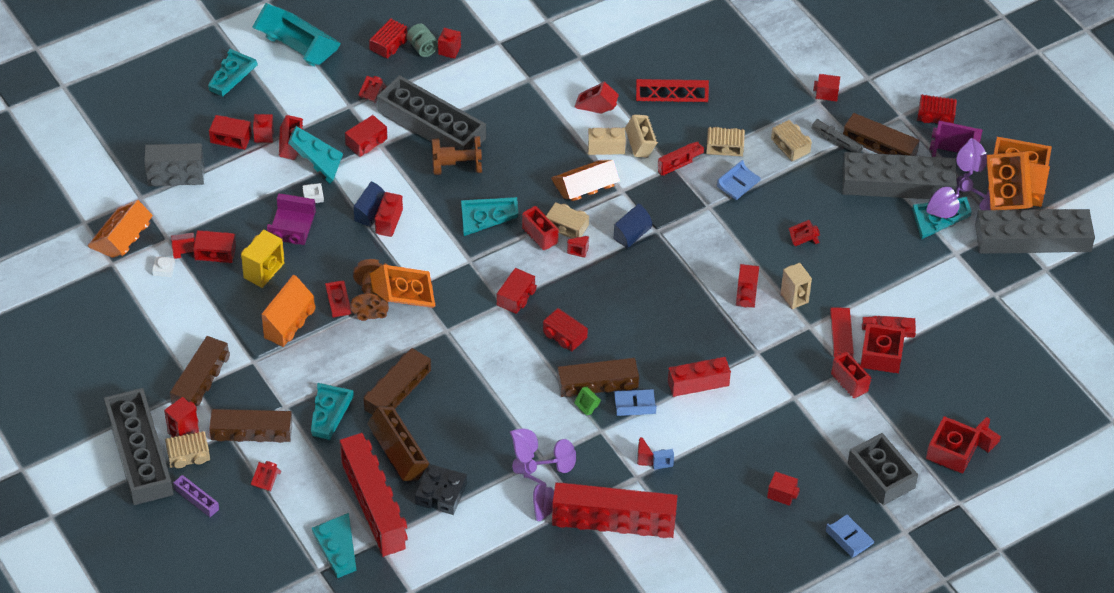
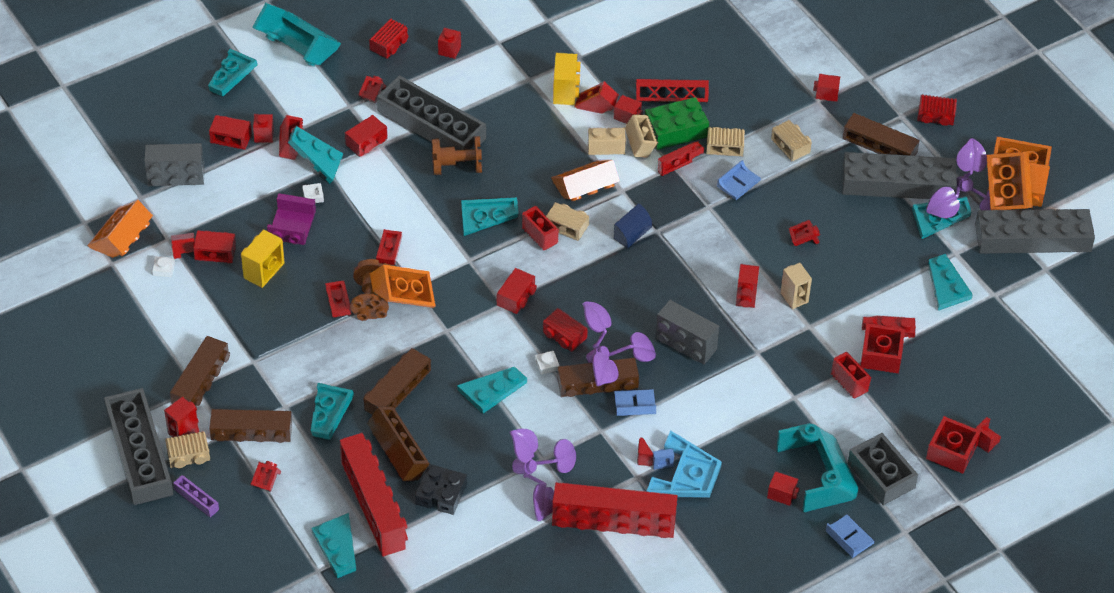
orange slope [262,275,316,347] -> none
dark blue brick [353,181,385,227] -> none
red brick [375,192,403,237] -> none
sand green wheel [406,23,438,57] -> none
red slope [567,236,589,258] -> none
bright green tile [574,387,601,415] -> none
red brick [668,357,731,397] -> none
dark grey pin [812,119,863,153] -> none
red tile [830,308,854,357] -> none
magenta panel [929,121,983,157] -> none
none -> red plate [376,229,402,265]
none -> teal wing [457,366,527,414]
none -> white plate [535,351,559,375]
none -> yellow brick [553,53,581,105]
none -> medium lavender plant [582,302,656,386]
none -> red brick [614,95,643,124]
none -> green piece [645,97,709,150]
none -> medium azure wing [646,430,722,498]
none -> dark grey brick [656,300,719,365]
none -> teal windscreen [776,423,858,512]
none -> teal wing [928,254,973,311]

